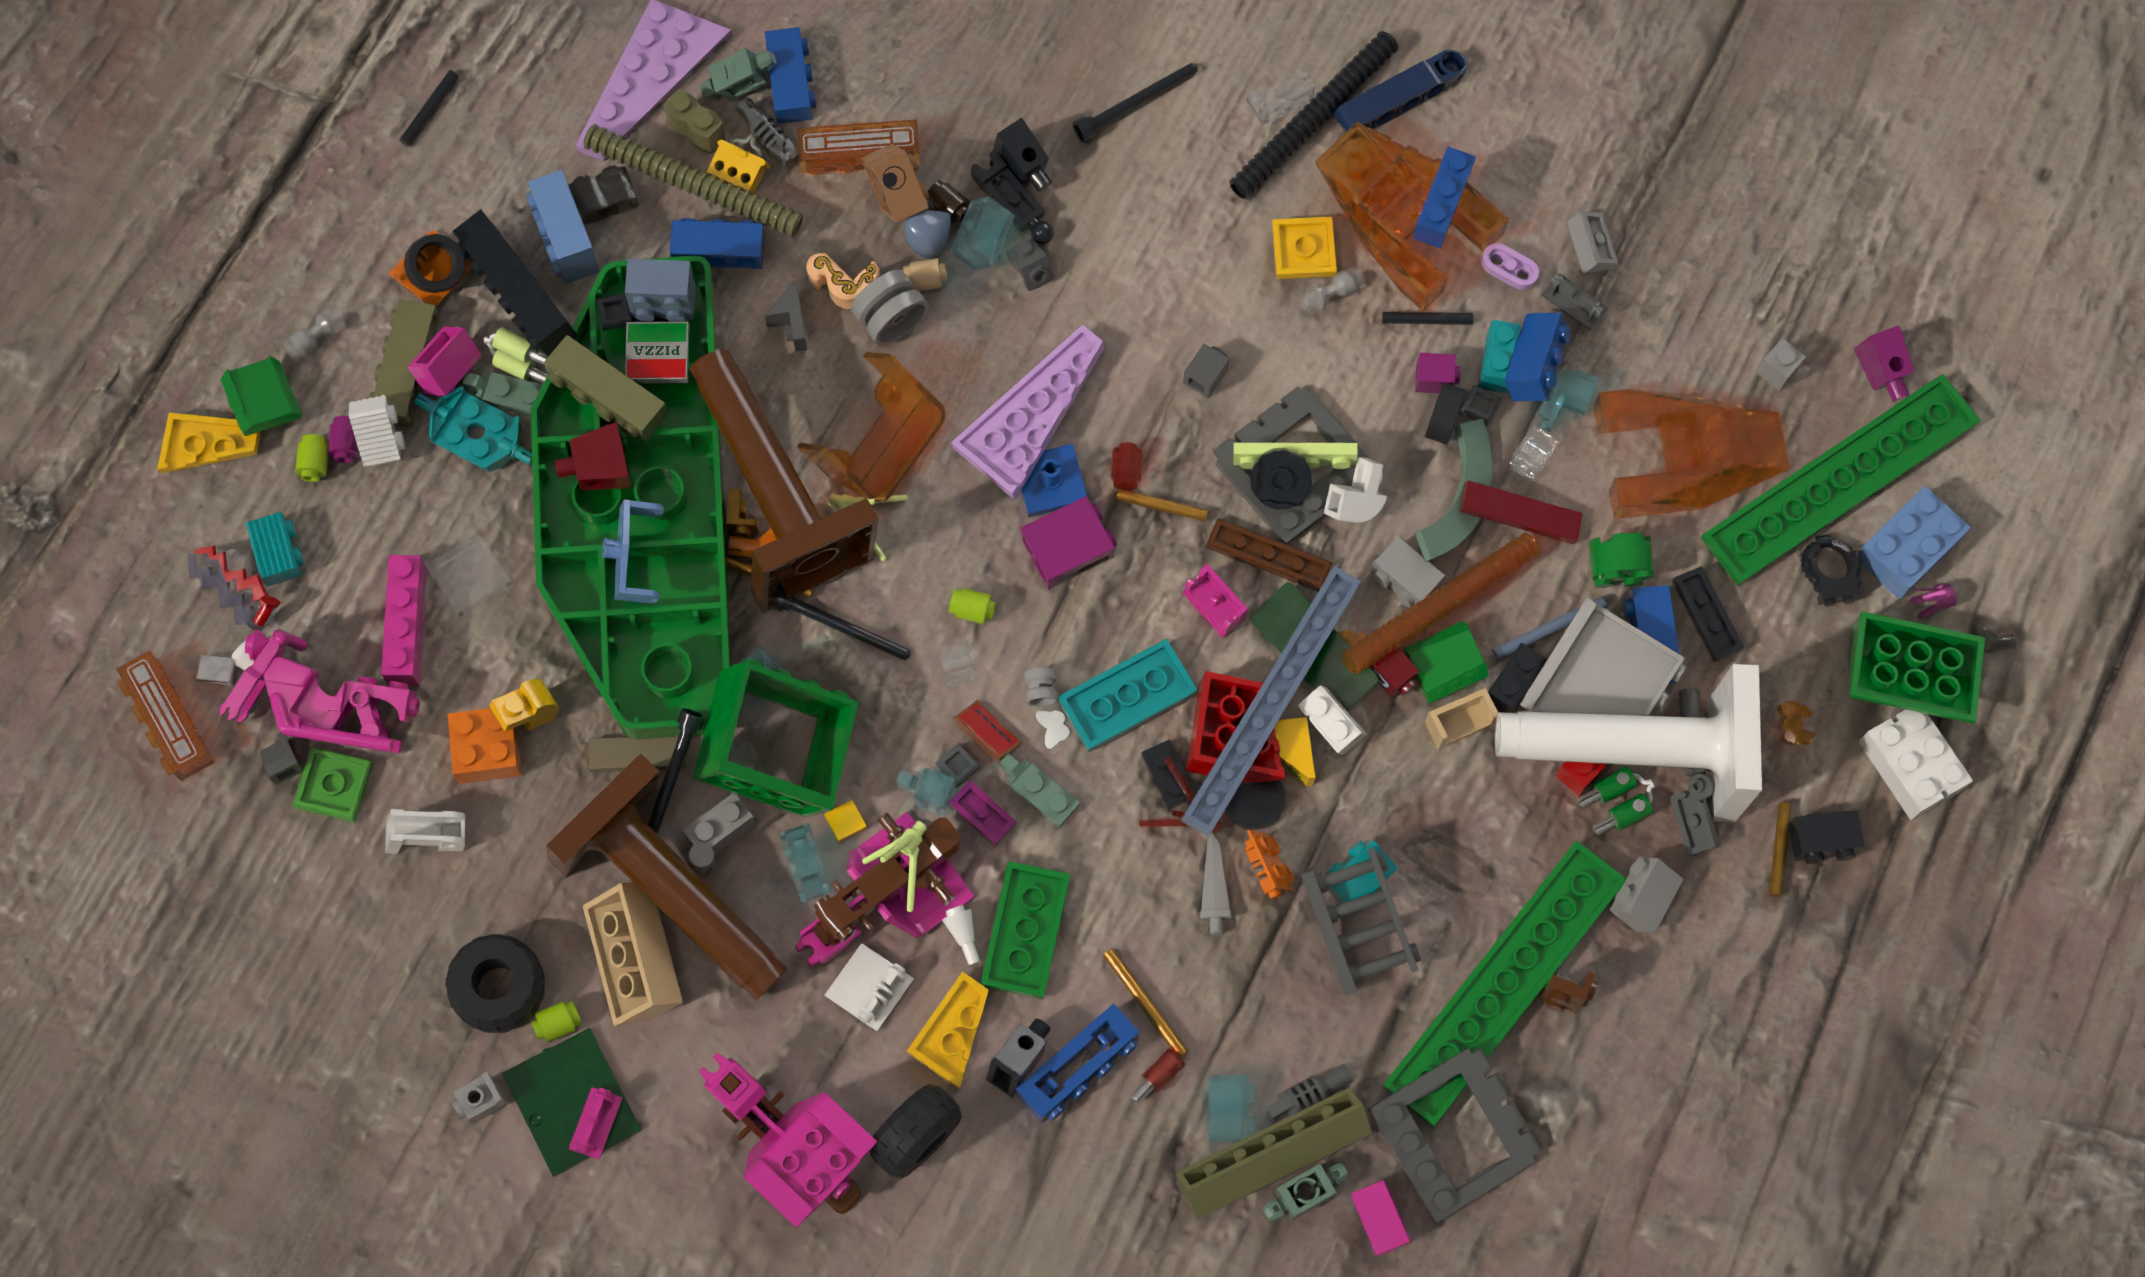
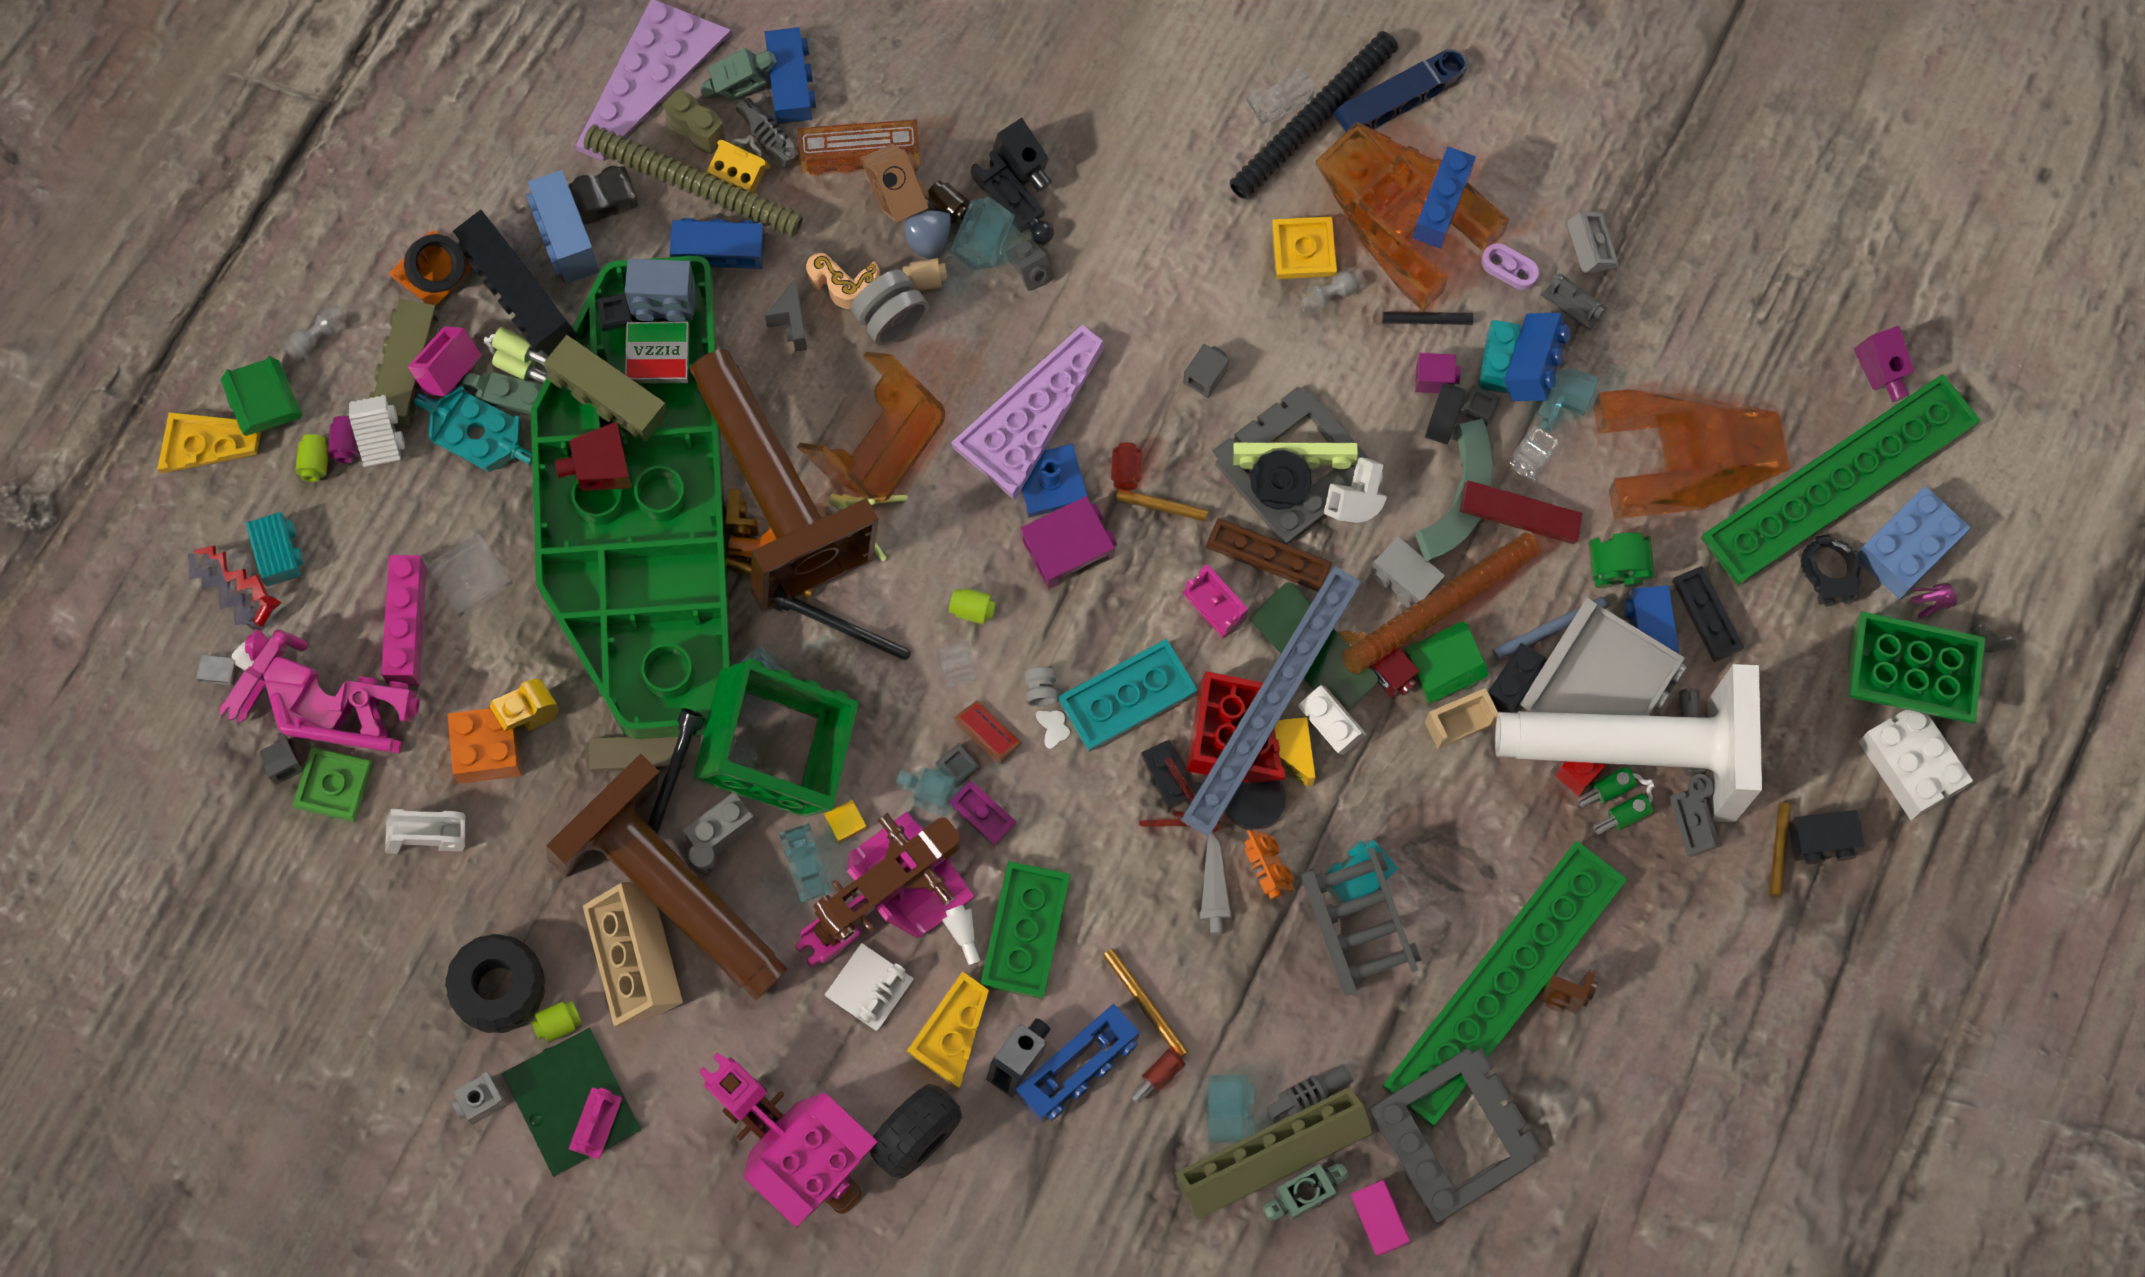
clear orange brick [117,650,215,781] -> none
black bar [399,70,459,147] -> none
medium blue piece [602,500,664,603] -> none
yellowish green plant [862,821,927,912] -> none
sand green hinge [999,754,1080,829] -> none
black piece [1072,63,1198,143] -> none
light grey brick [1610,857,1684,933] -> none
light grey brick [1756,338,1806,392] -> none
clear orange piece [1777,701,1816,746] -> none

